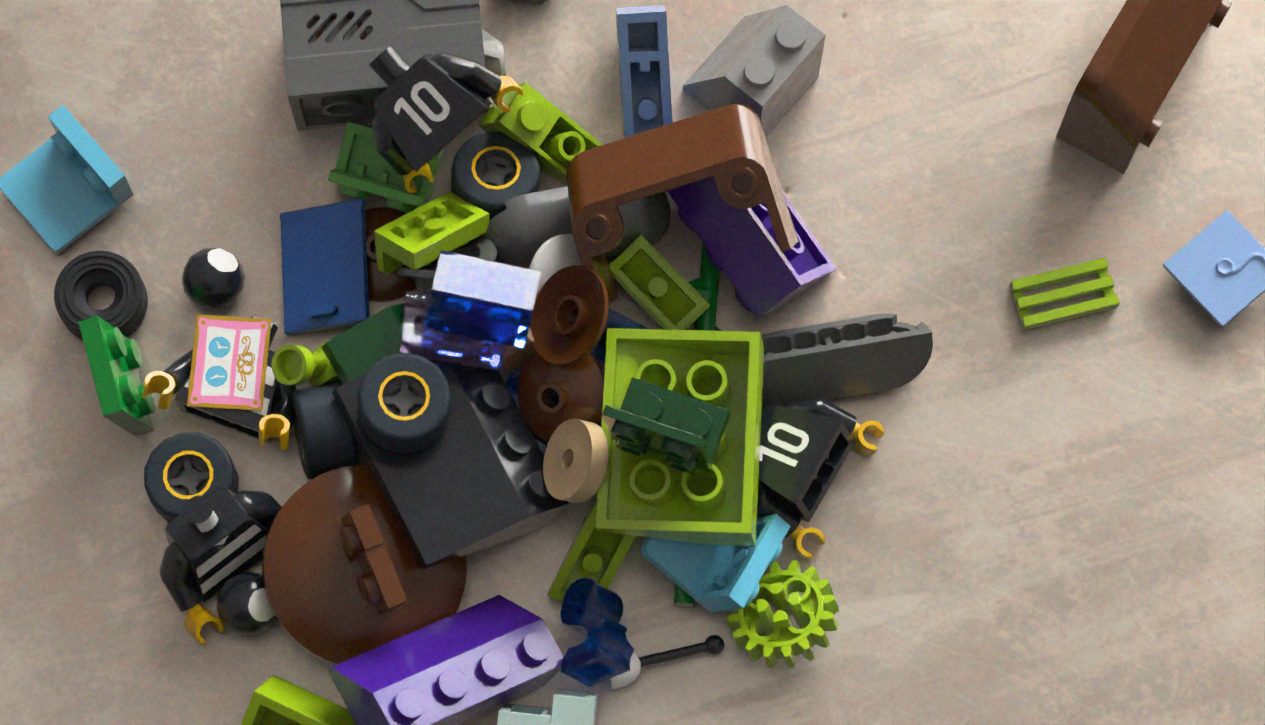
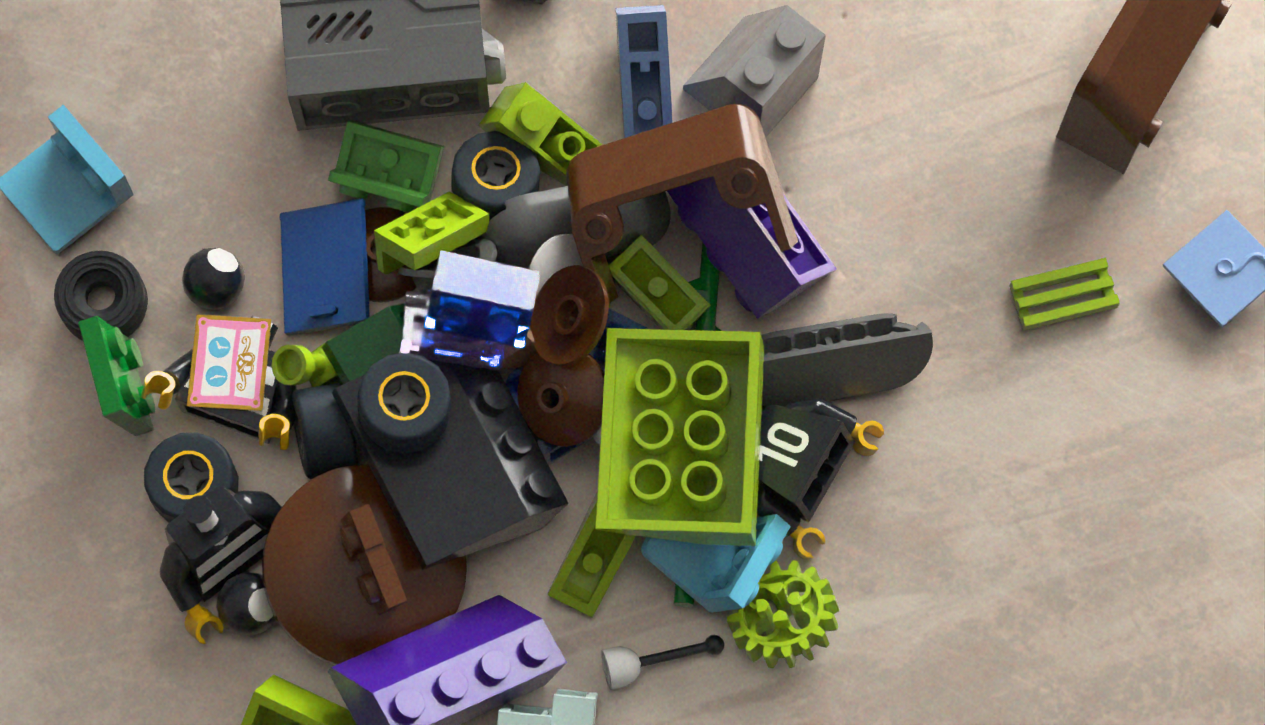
black torso [369,45,523,194] -> none
tan piece [543,419,609,503] -> none
clear blue leg [560,578,634,687] -> none
dark green bracket [602,377,731,474] -> none

